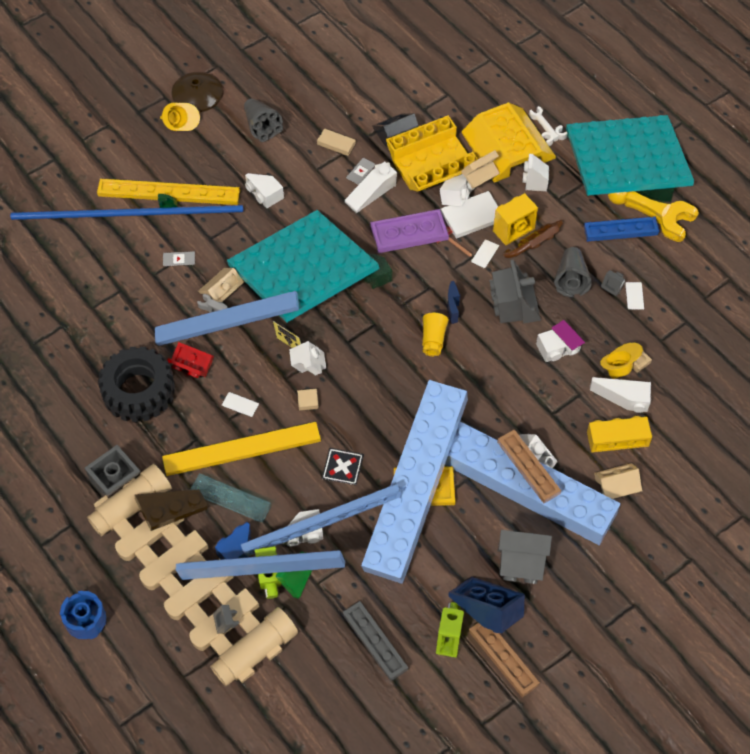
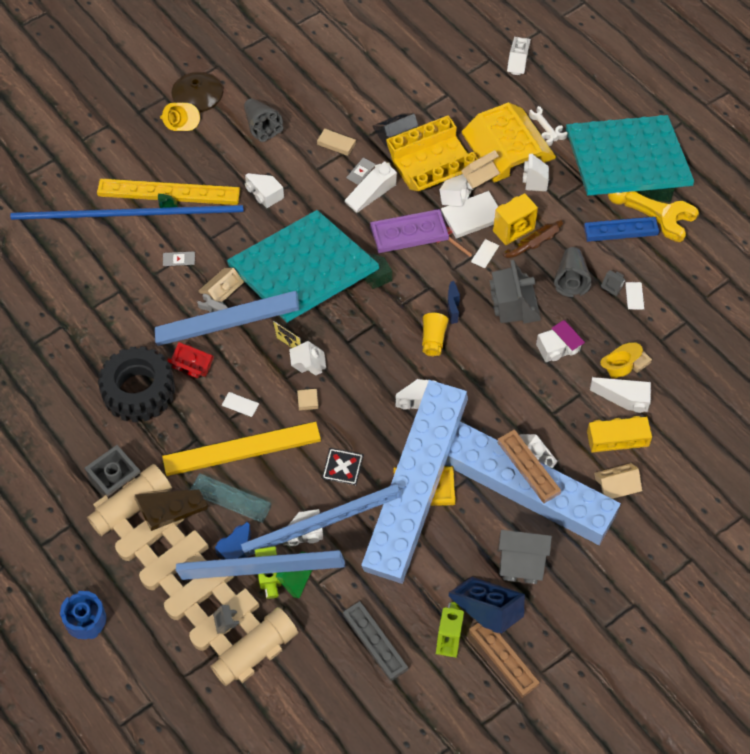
none -> white slope [396,379,436,409]
none -> white slope [507,37,531,75]

